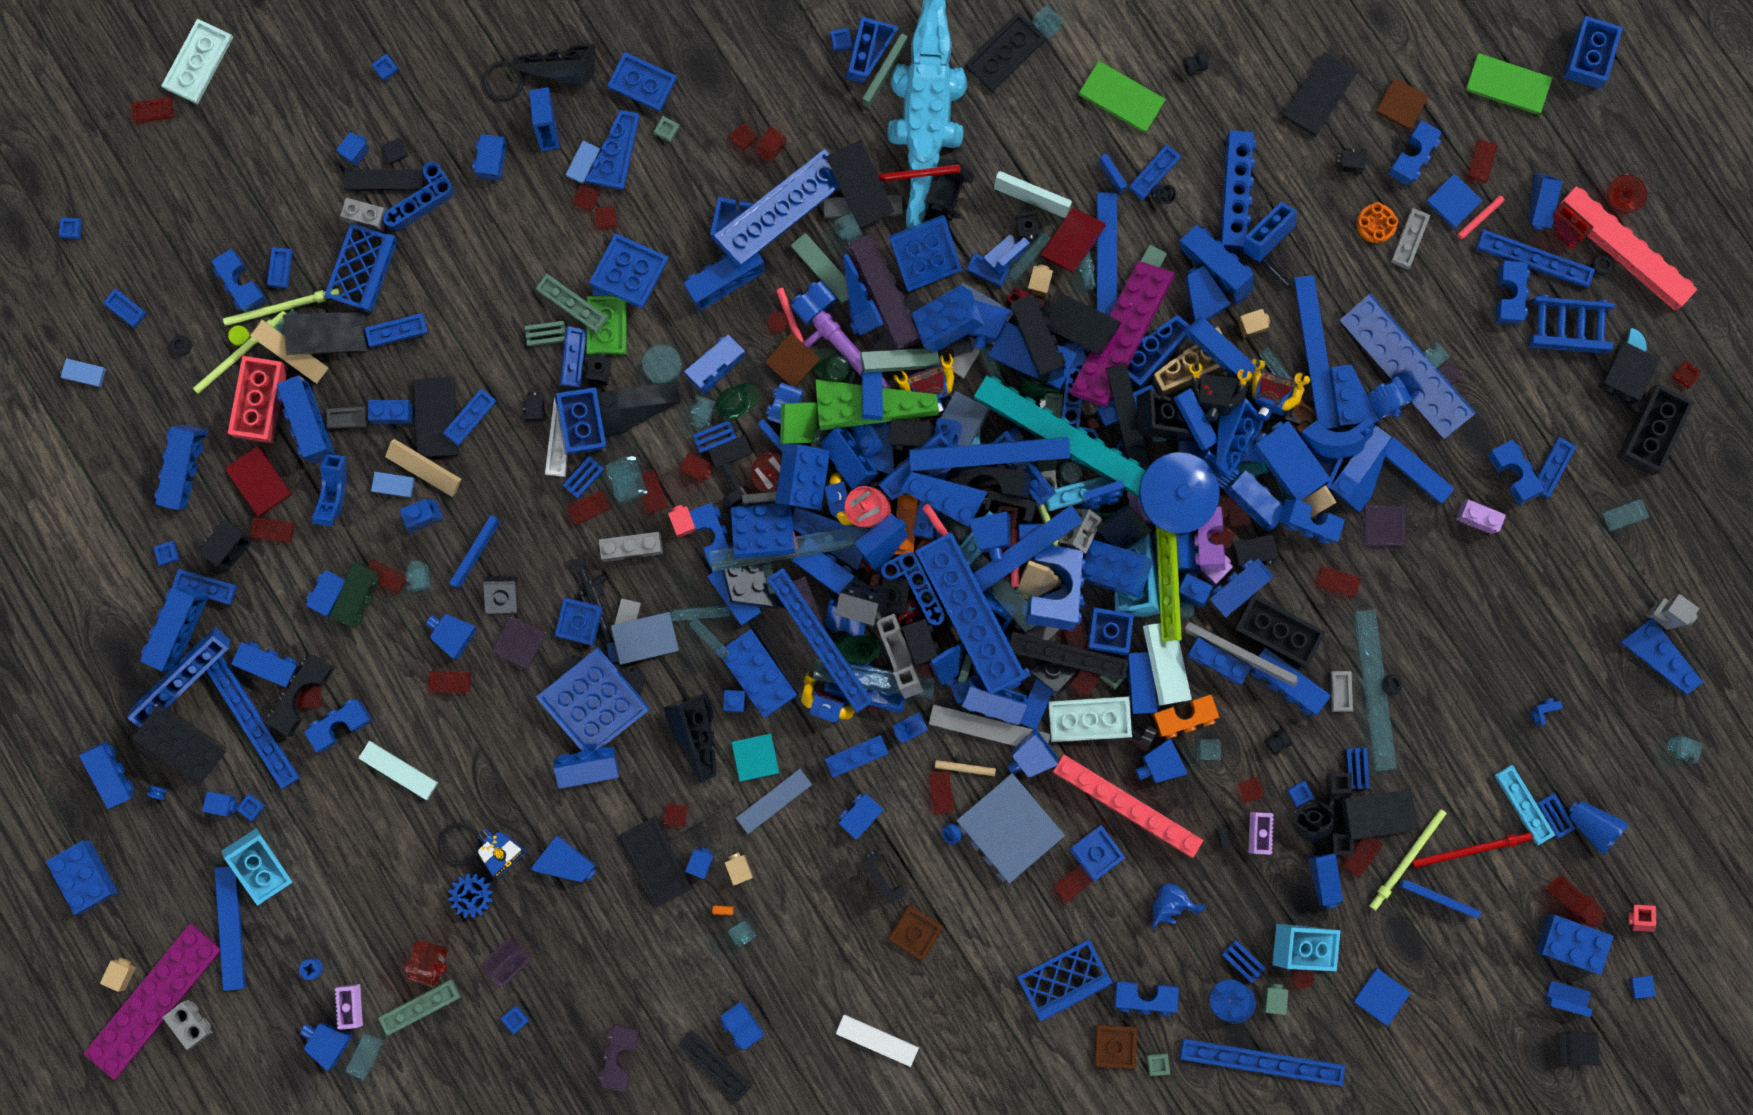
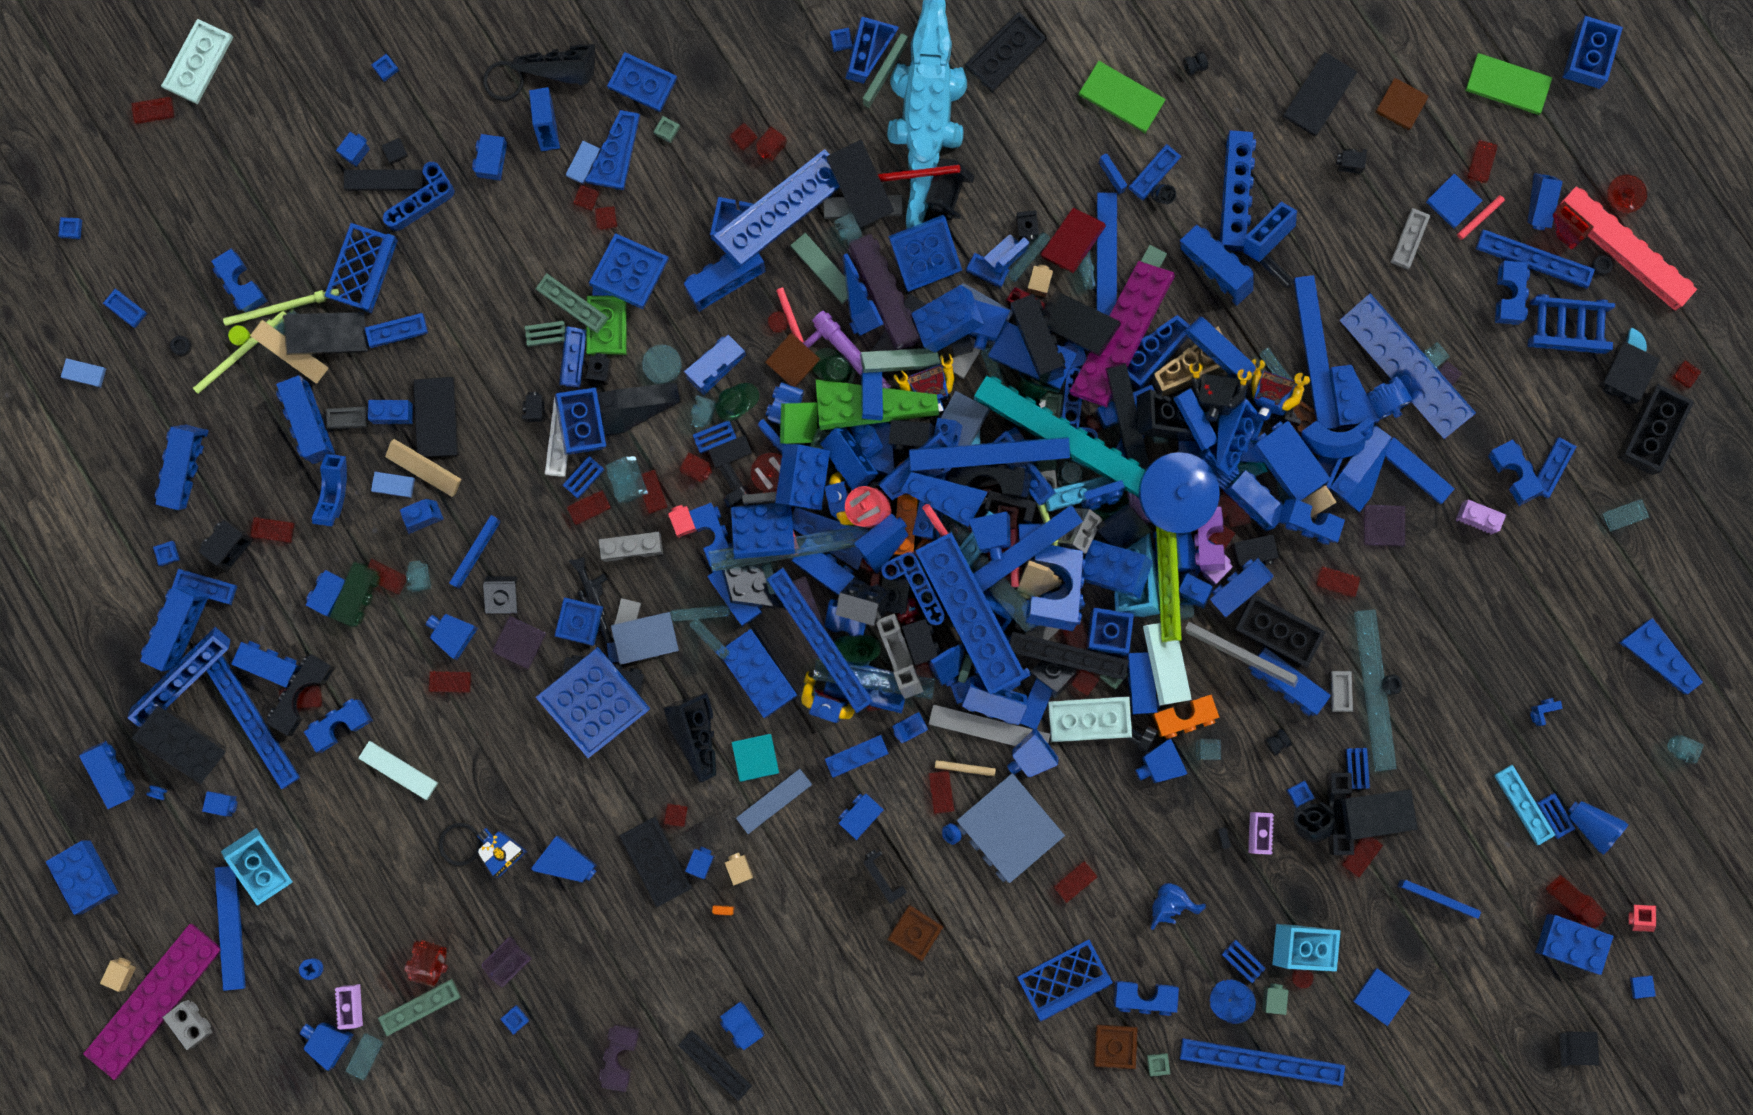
dark red tile [225,446,292,517] -> none
coral brick [228,356,288,444] -> none
blue tile [236,793,266,822] -> none
blue tile [267,247,293,289] -> none
light grey brick [340,198,386,232] -> none
blue tile [443,389,496,447] -> none
blue gear [448,874,494,918] -> none
blue brick [554,747,619,789] -> none
blue brick [723,690,746,713] -> none
clear light blue brick [728,919,757,947] -> none
blue brick [791,281,837,326] -> none
white tile [836,1014,919,1067] -> none
light aqua tile [994,171,1072,218] -> none
clear light blue panel [1032,5,1063,40] -> none
coral brick [1052,754,1203,858] -> none
blue tile [1069,825,1126,882] -> none
blue slope [1185,265,1230,323] -> none
blue arch [1185,637,1251,686] -> none
tan brick [1237,309,1270,339] -> none
clear red tile [1238,777,1265,803] -> none
blue slope [1307,853,1343,909] -> none
orange tile [1356,202,1398,243] -> none
yellowish green bar [1369,809,1447,911] -> none
blue arch [1388,120,1442,186] -> none
red bar [1412,832,1533,868] -> none
blue panel [1544,981,1592,1017] -> none
light grey arch [1646,594,1700,630] -> none

